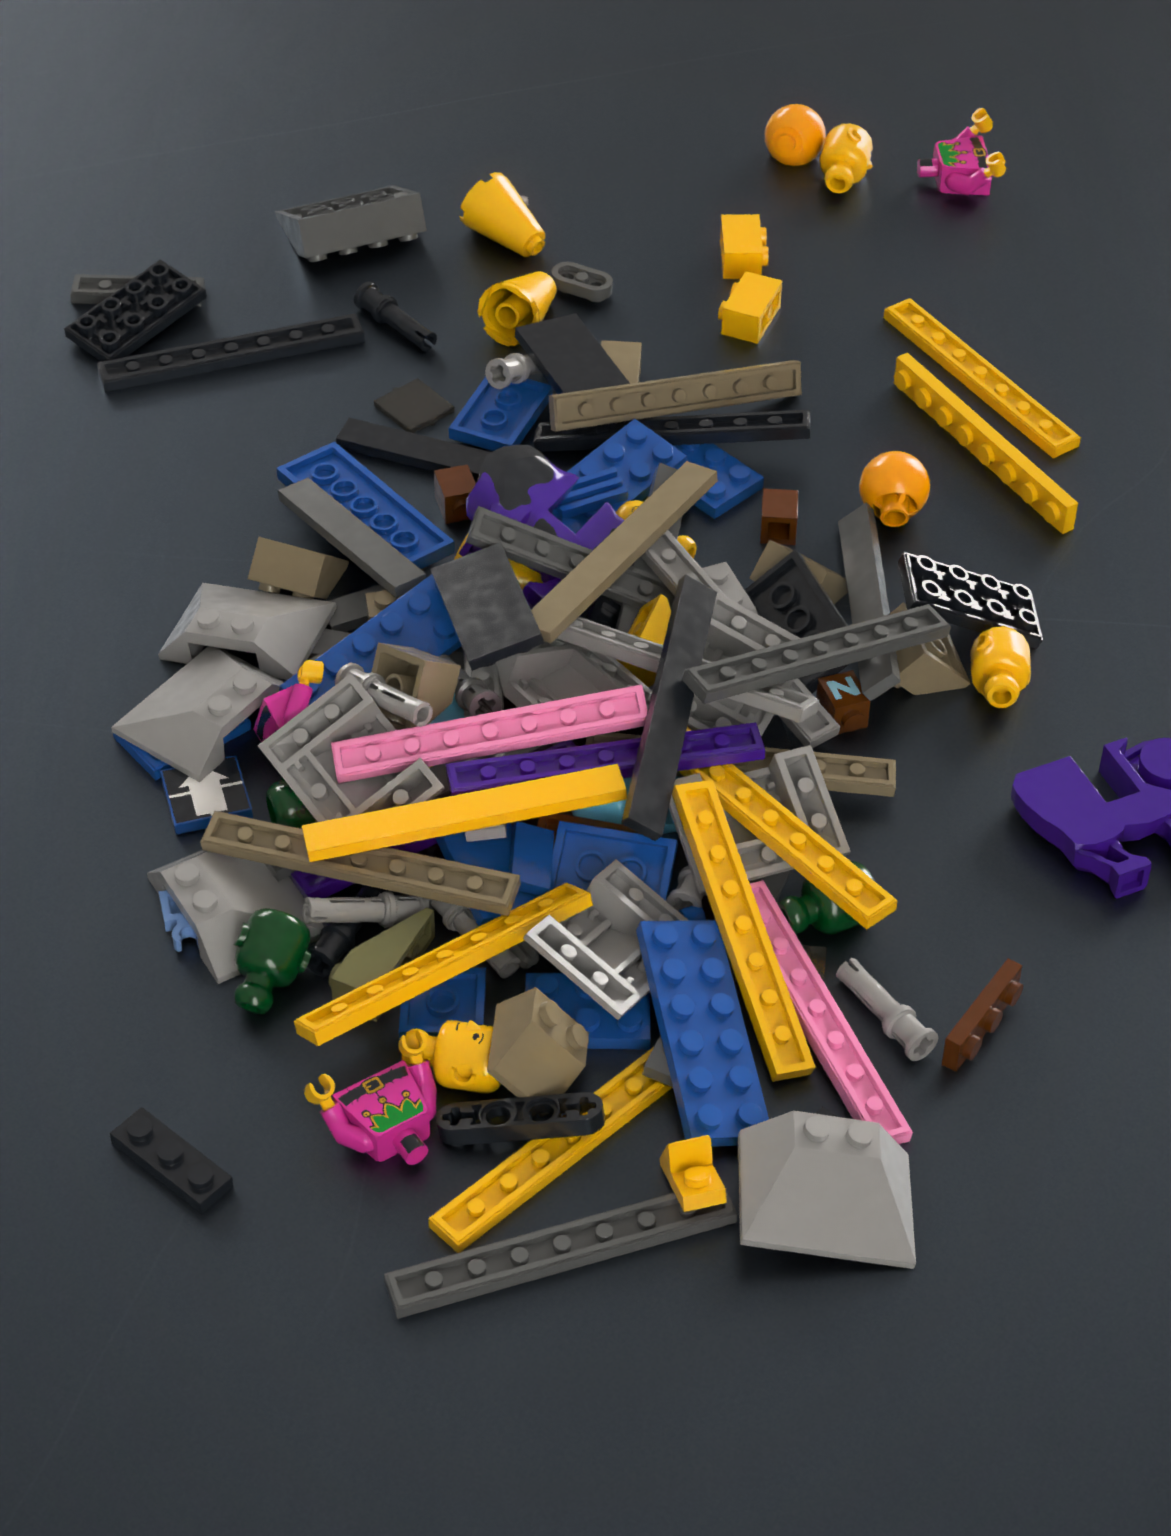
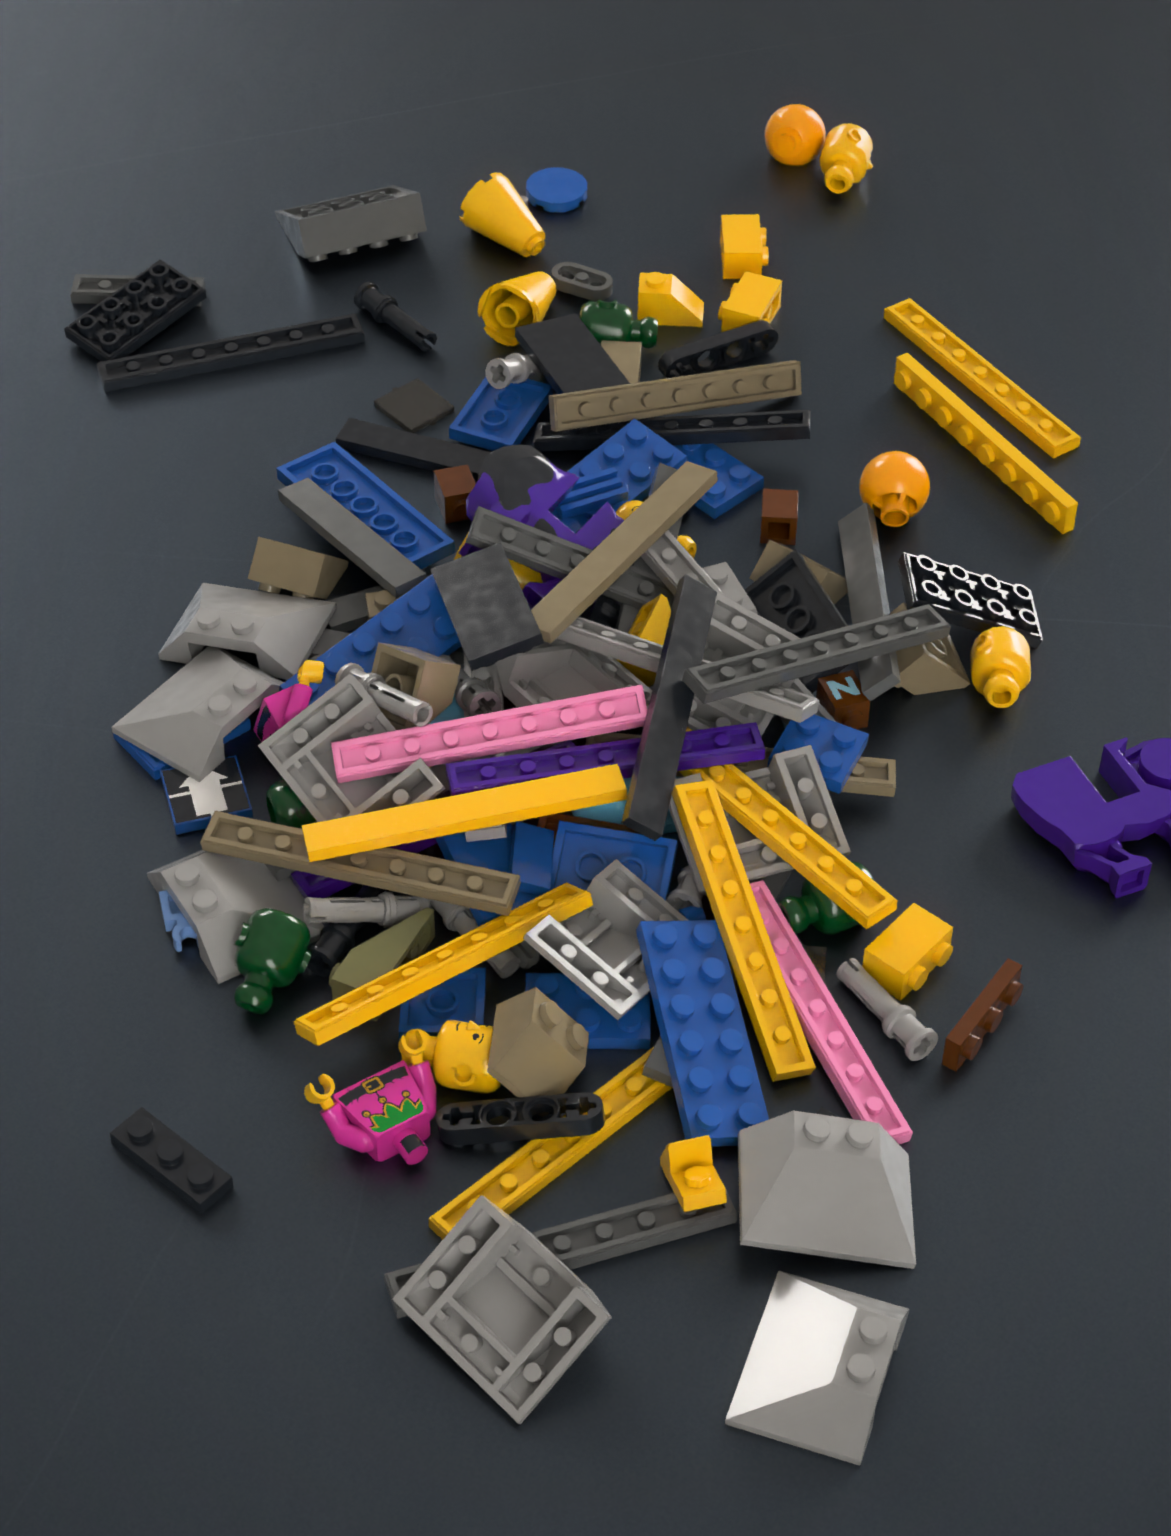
torso [917,108,1006,195] -> none
none -> light grey slope [392,1195,612,1424]
none -> blue tile [526,167,587,213]
none -> dark green piece [579,299,658,349]
none -> yellow slope [637,272,704,327]
none -> black beam [658,320,779,378]
none -> light grey slope [725,1271,909,1466]
none -> blue plate [767,714,869,794]
none -> yellow brick [862,903,953,1001]

